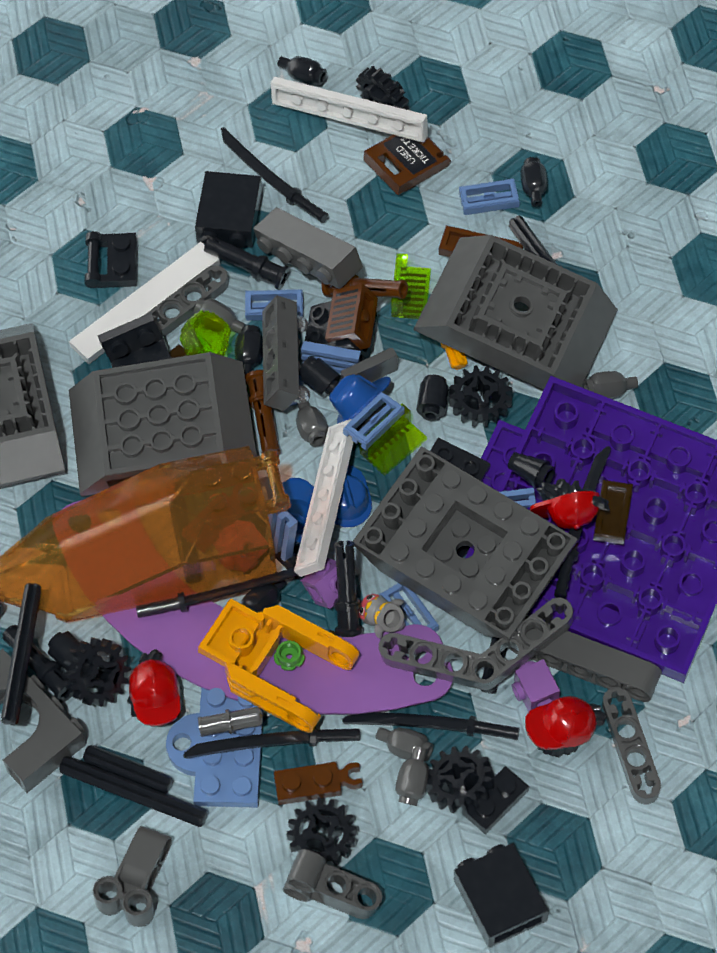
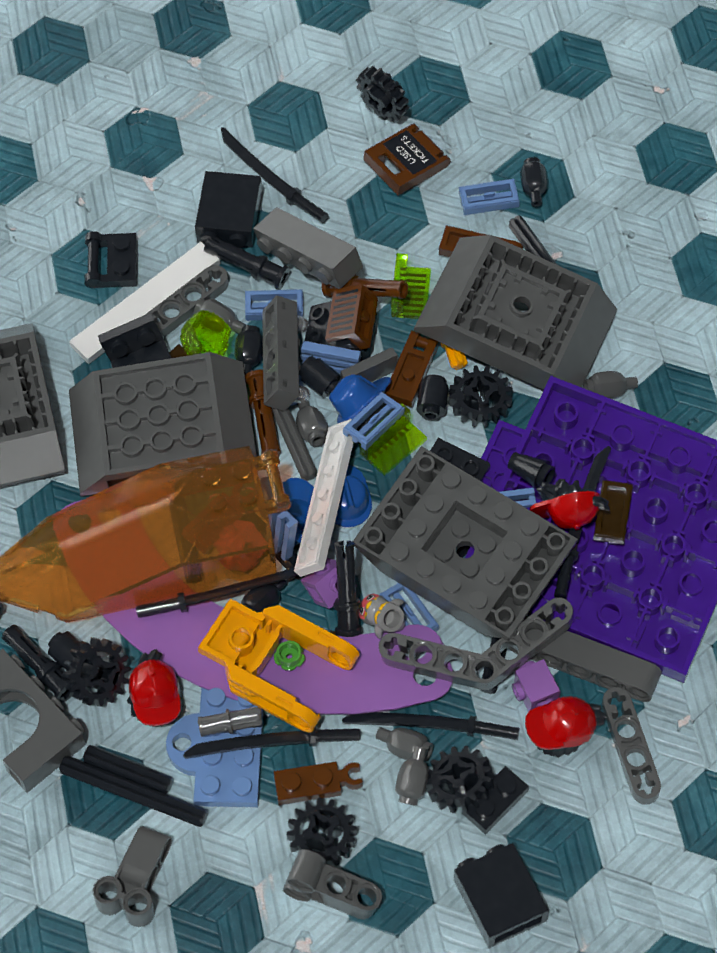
black axle [1,583,42,726] -> none
white tile [271,77,428,142] -> none
black plant [277,56,327,86] -> none
none -> dark grey axle [272,408,317,481]
none -> reddish brown plate [385,330,440,407]

